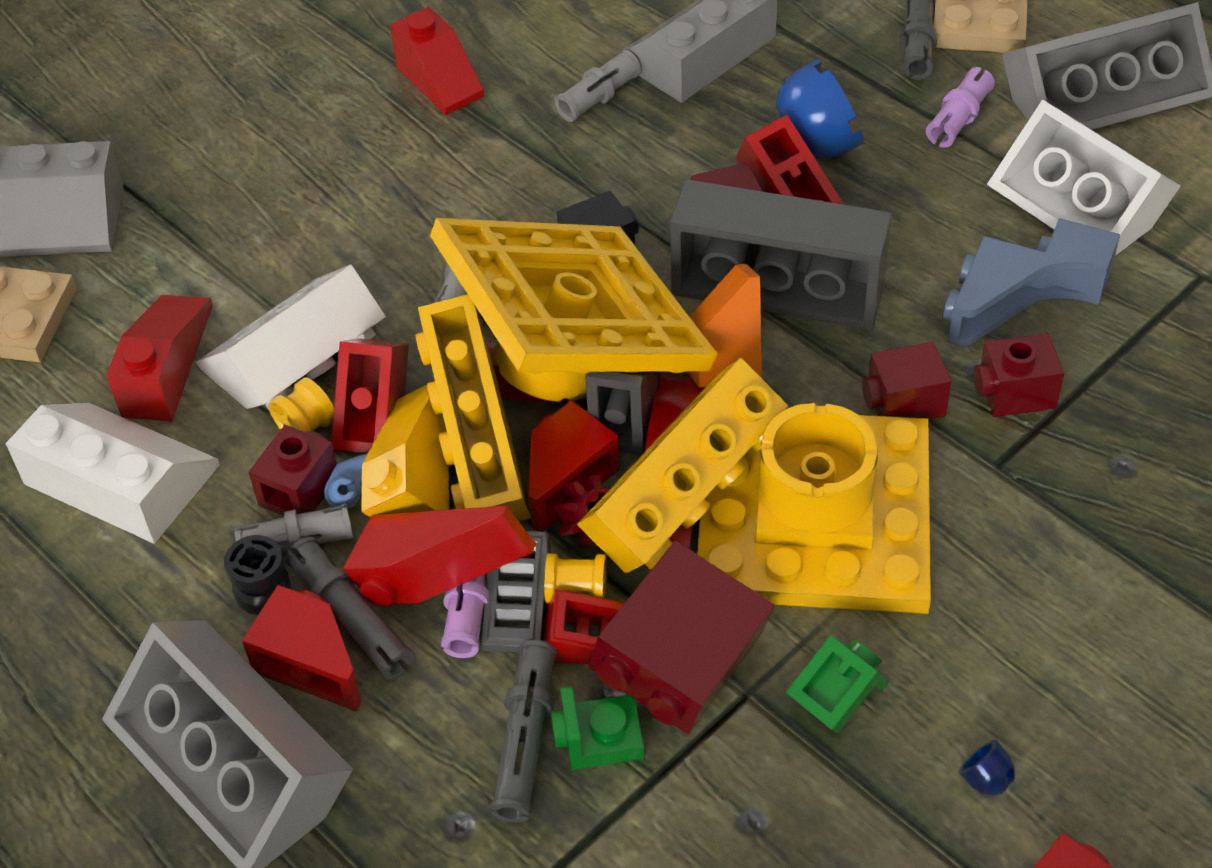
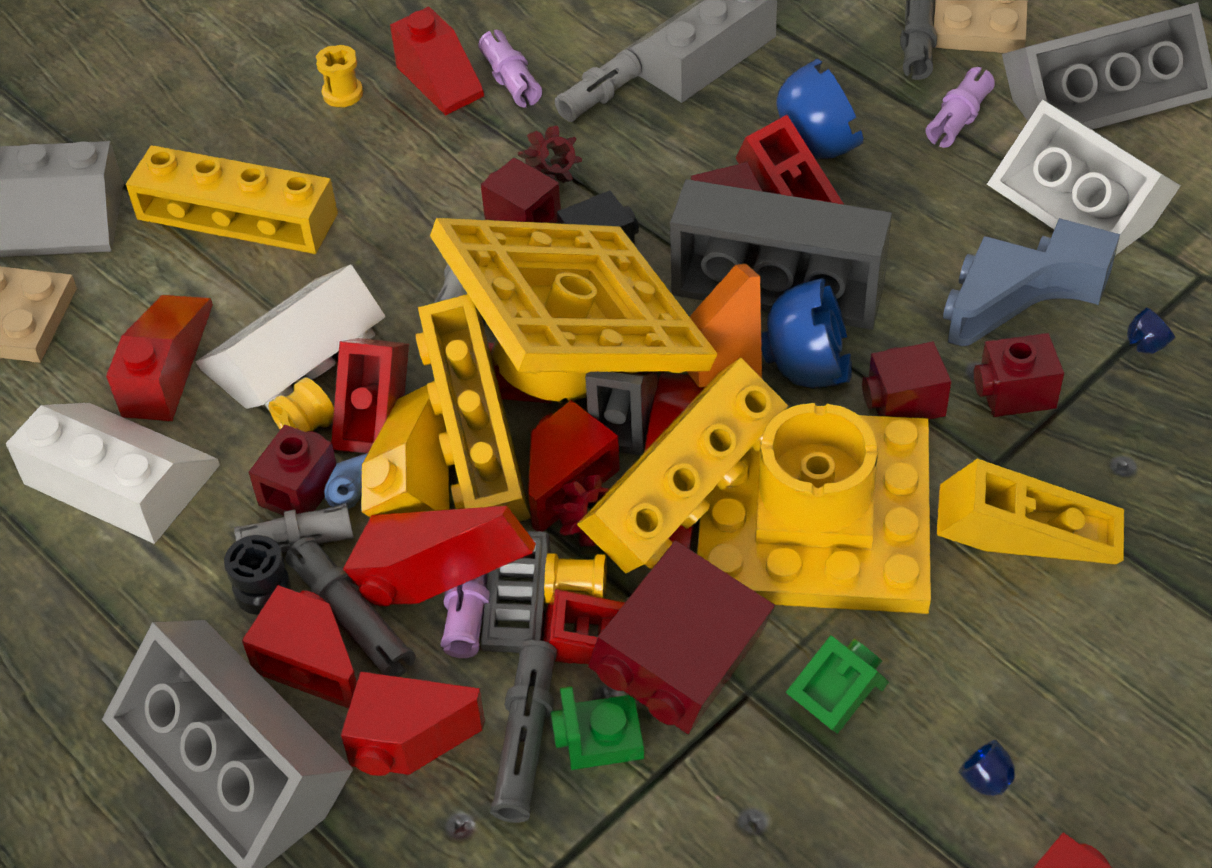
none -> yellow brick [126,145,338,254]
none -> yellow bush [316,45,363,107]
none -> red slope [341,672,485,776]
none -> lavender pin [478,29,542,107]
none -> dark red brick [481,157,561,223]
none -> dark red gear [518,126,582,183]
none -> blue cylinder [761,278,852,389]
none -> yellow slope [937,458,1124,564]
none -> clear blue hinge [1127,307,1176,354]

